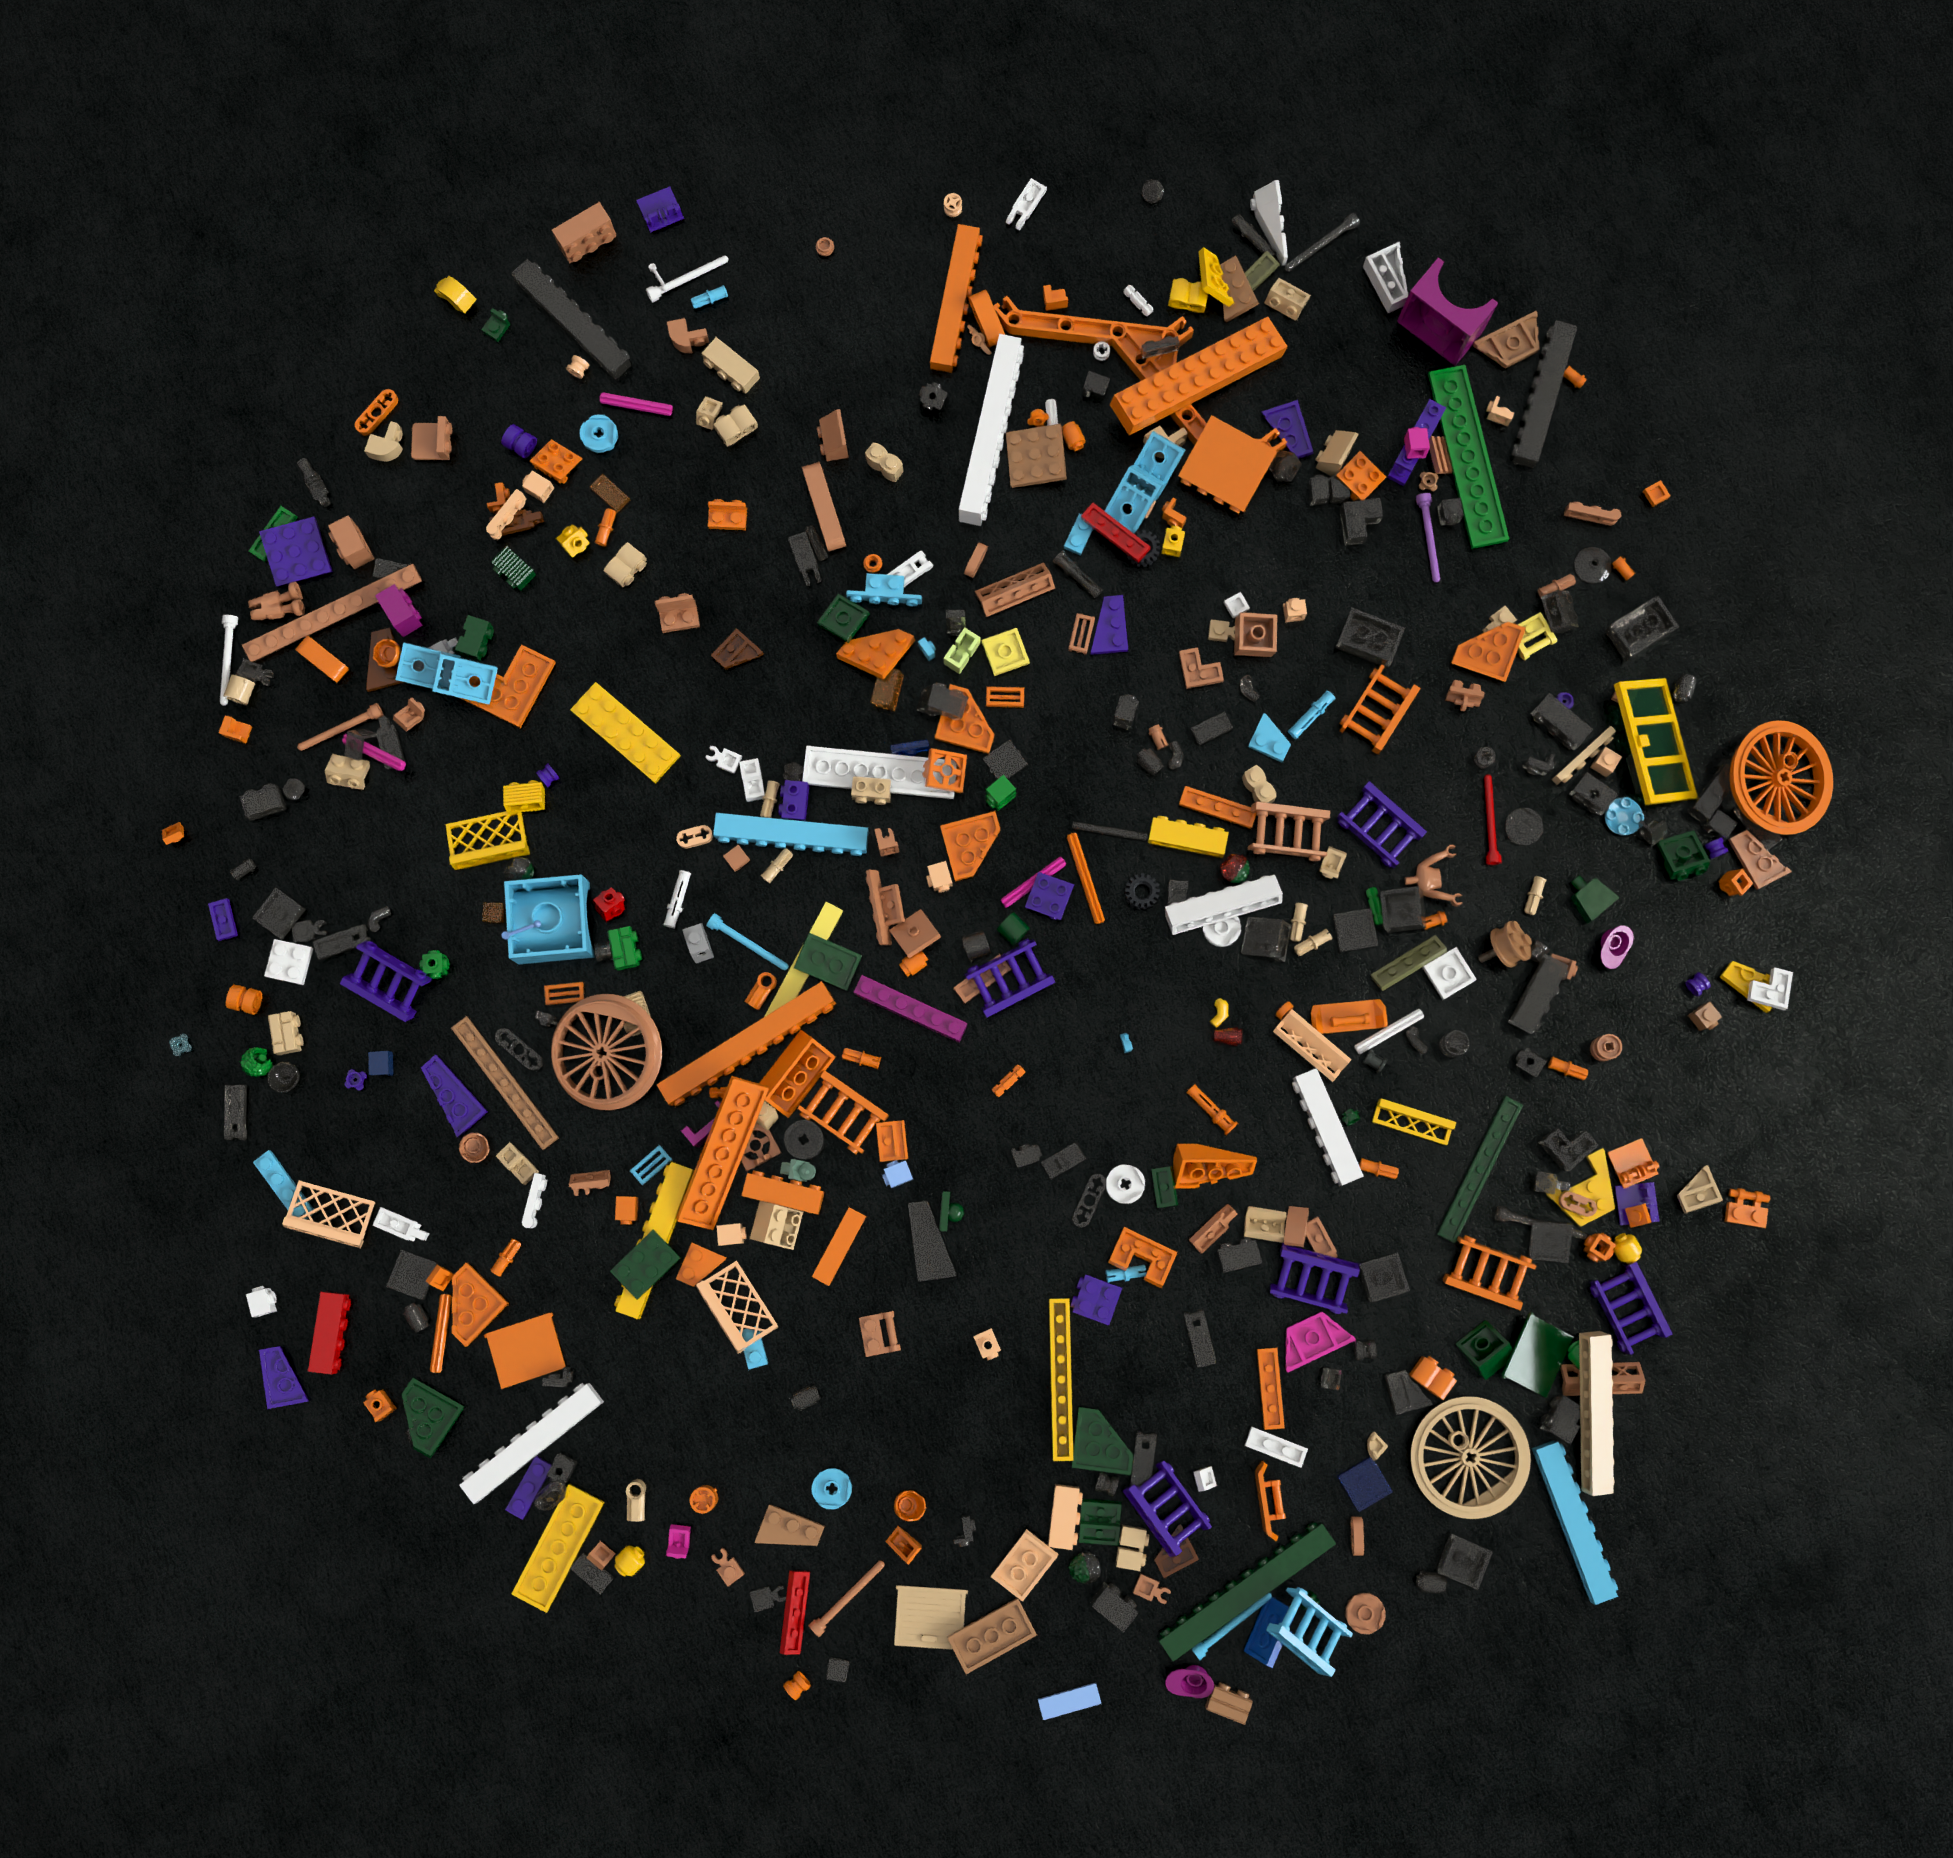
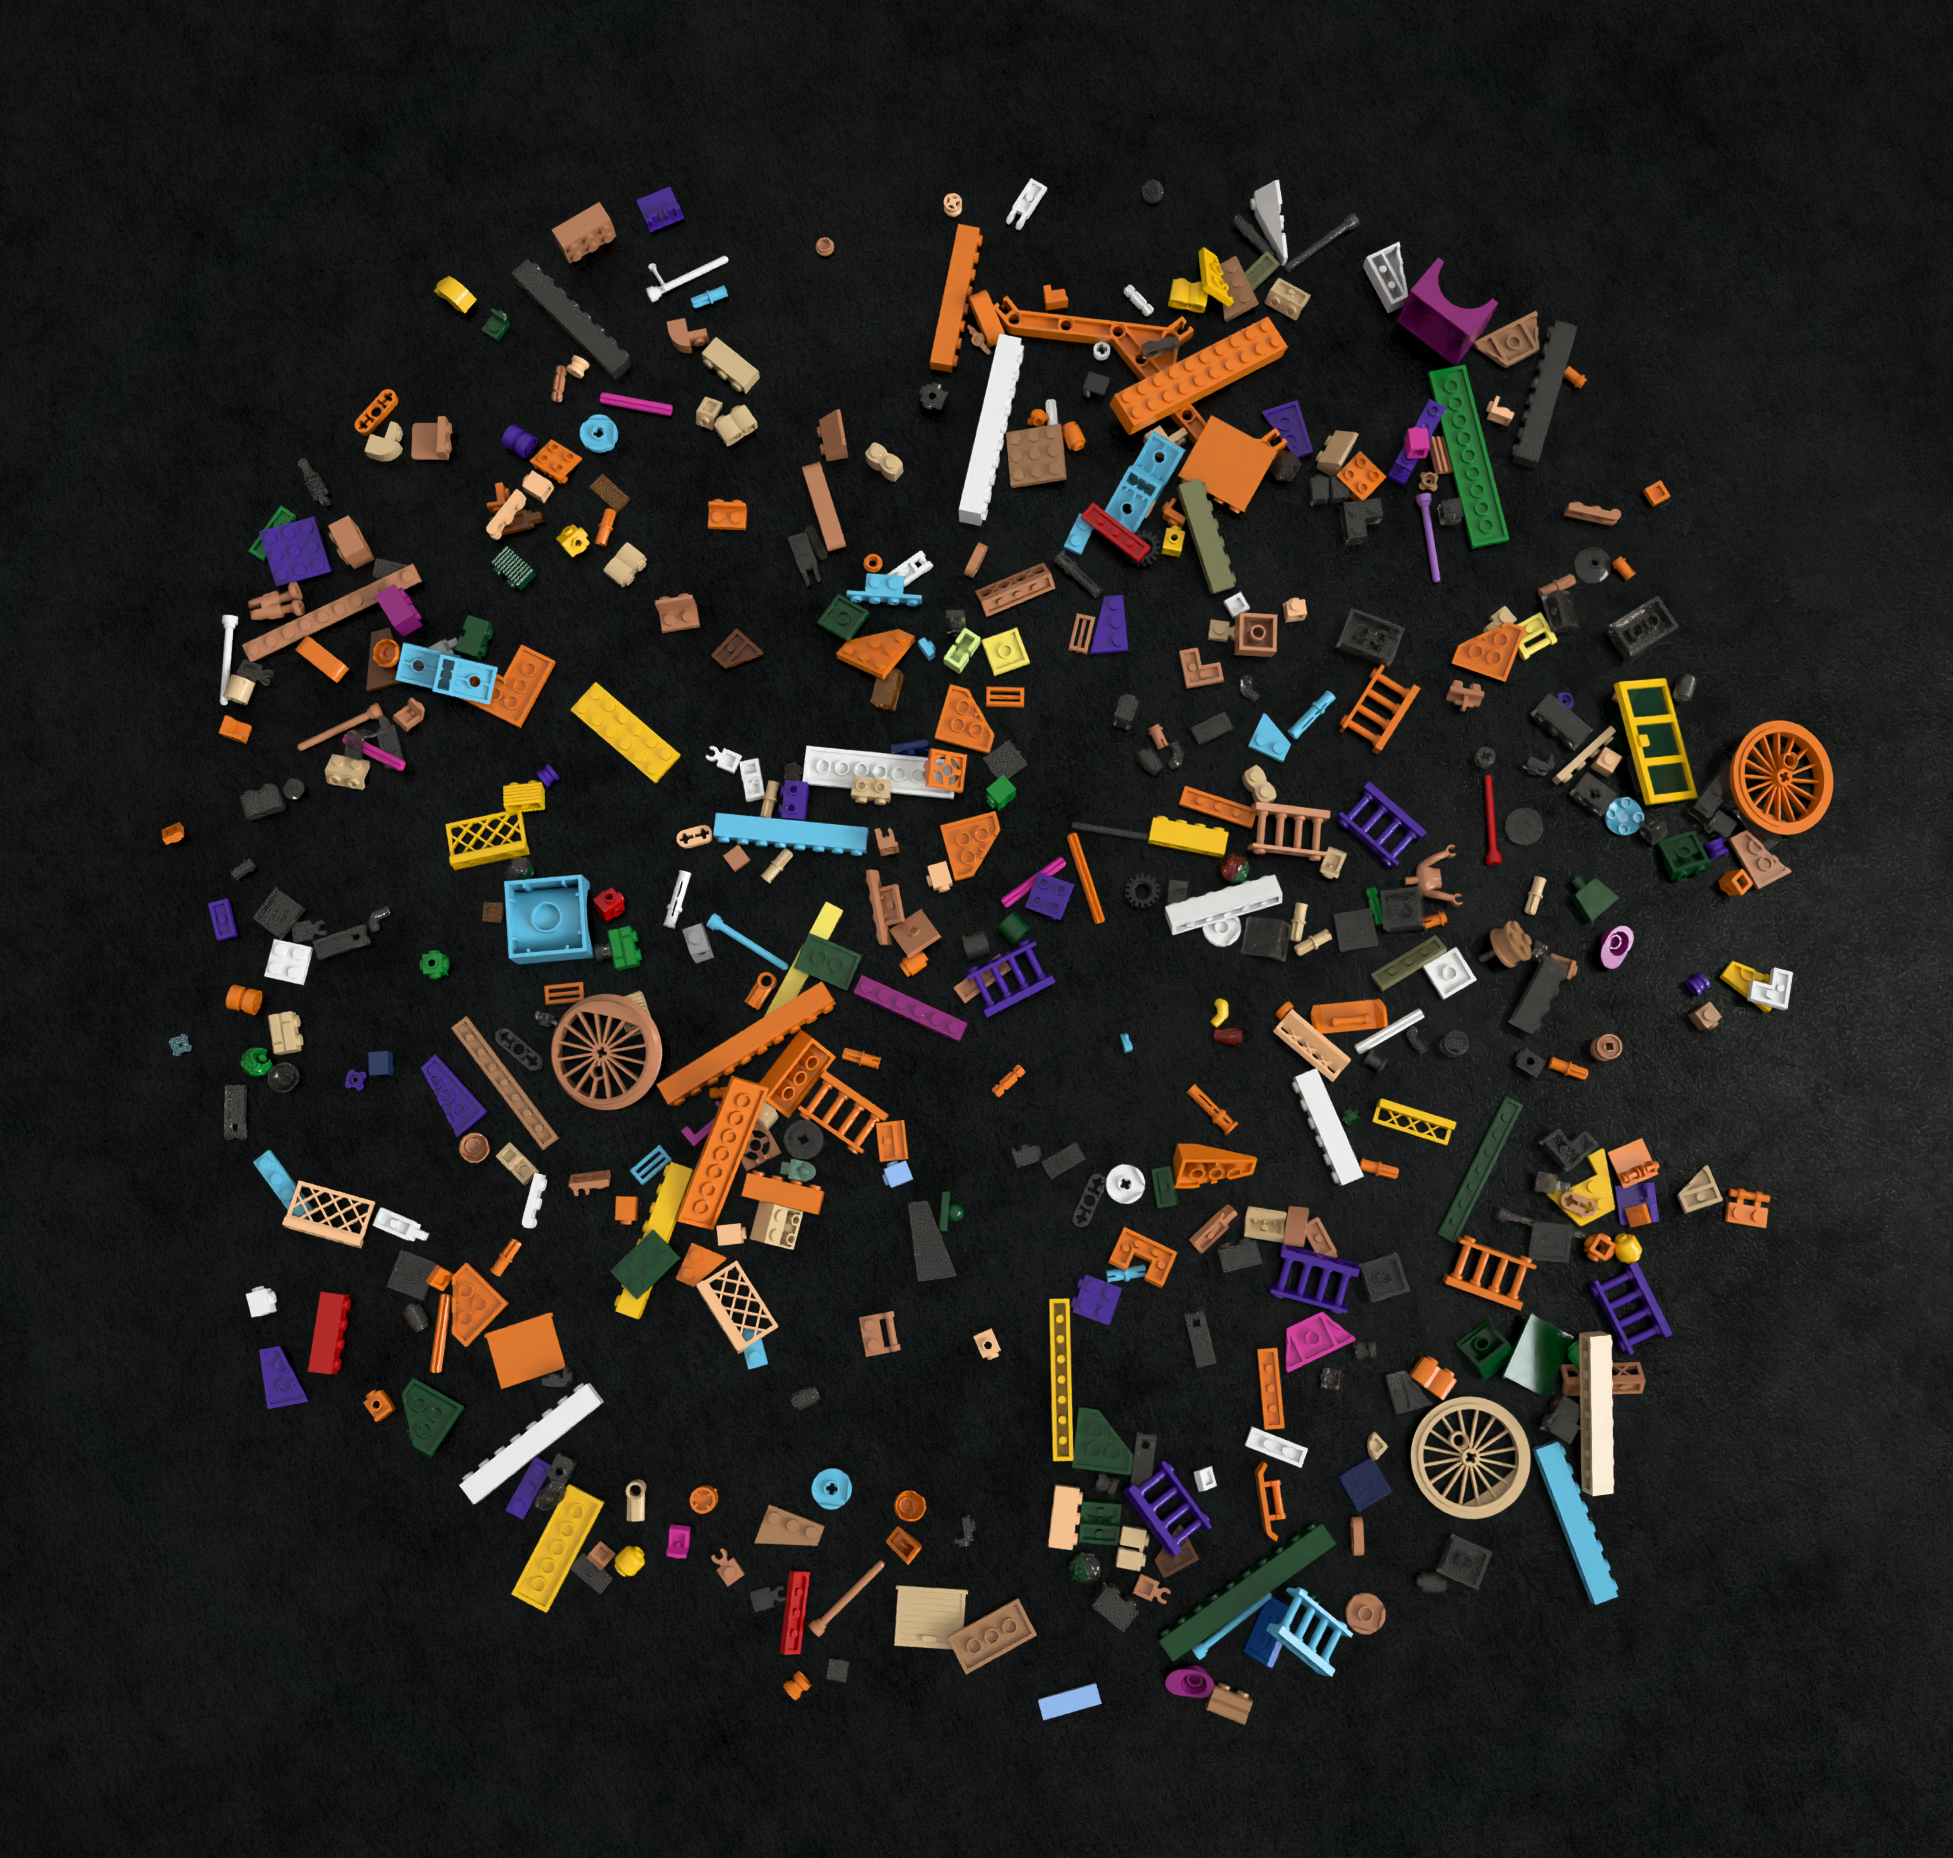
dark purple fence [340,941,431,1022] -> none
medium blue hinge [502,920,541,940] -> none
orange tile [812,1207,866,1286] -> none
clear smoke brick [916,683,968,720] -> none
light nougat plate [991,1529,1058,1602] -> none
none -> nougat axle [551,366,567,402]
none -> olive brick [1176,478,1236,595]

